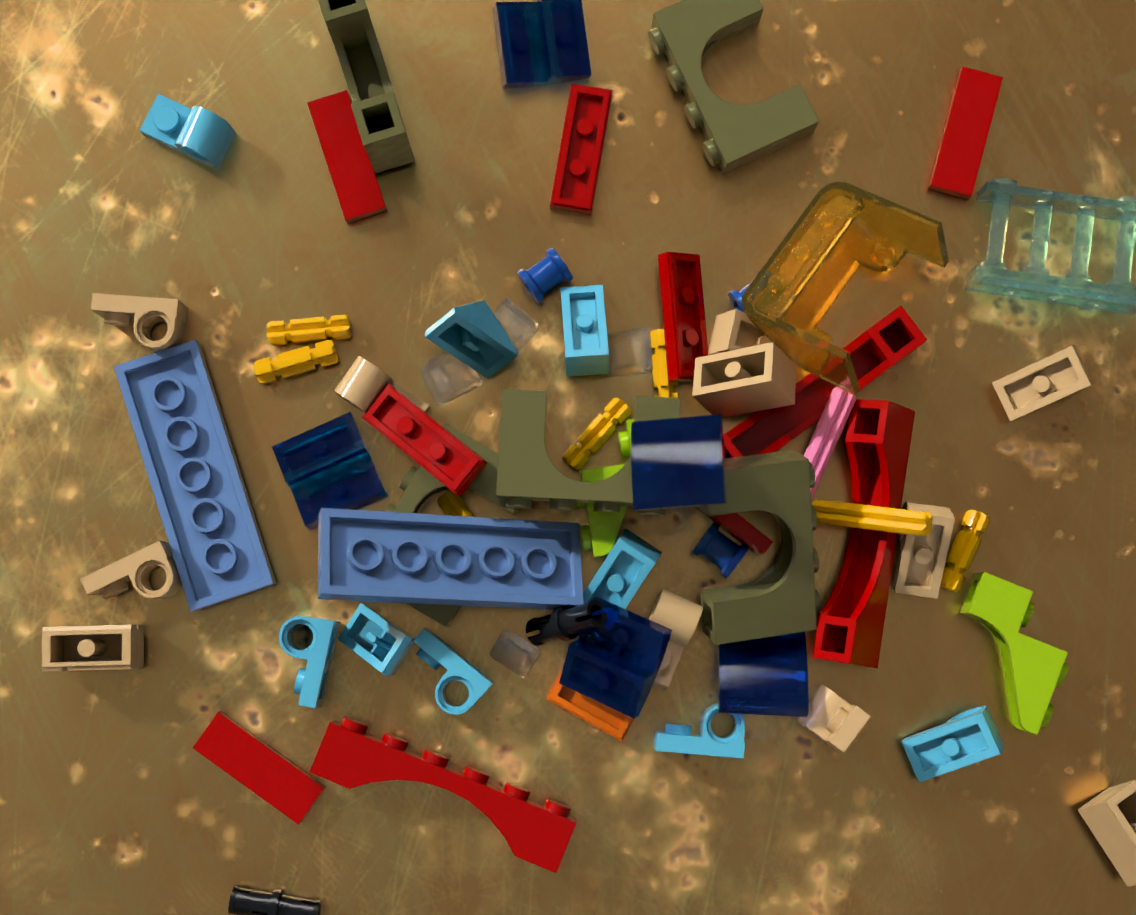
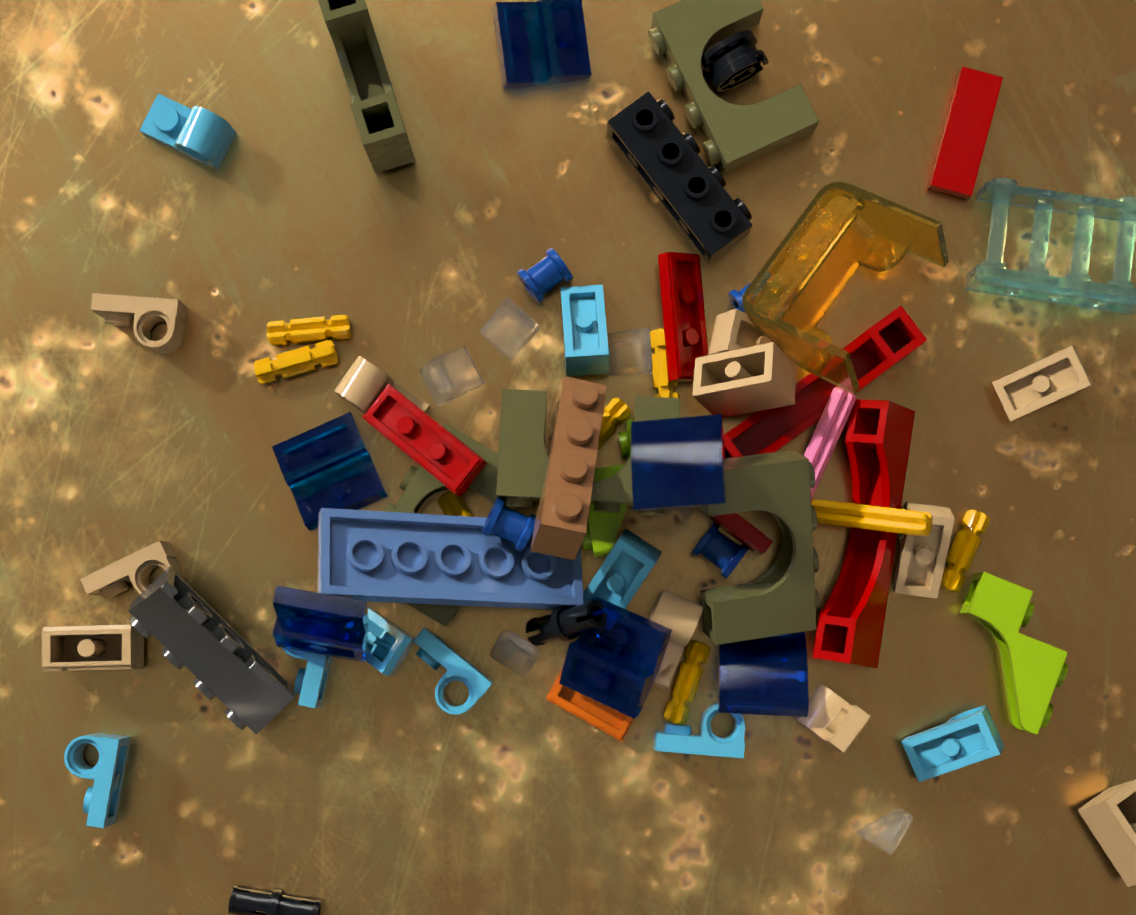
medium blue plate [114,339,276,612] -> none
red tile [193,711,326,825] -> none
red tile [307,90,387,224] -> none
red arch [309,716,576,873] -> none
medium azure slope [425,300,518,378] -> none
red tile [550,83,613,215] -> none
none -> medium azure plate [64,733,130,828]
none -> dark grey wedge [128,566,295,734]
none -> clear blue slope [272,585,368,662]
none -> blue bush [481,498,536,552]
none -> medium nougat arch [530,376,607,560]
none -> black brick [607,91,752,264]
none -> yellow axle [663,640,710,725]
none -> black wheel [701,30,769,92]
none -> clear slope [856,808,913,854]

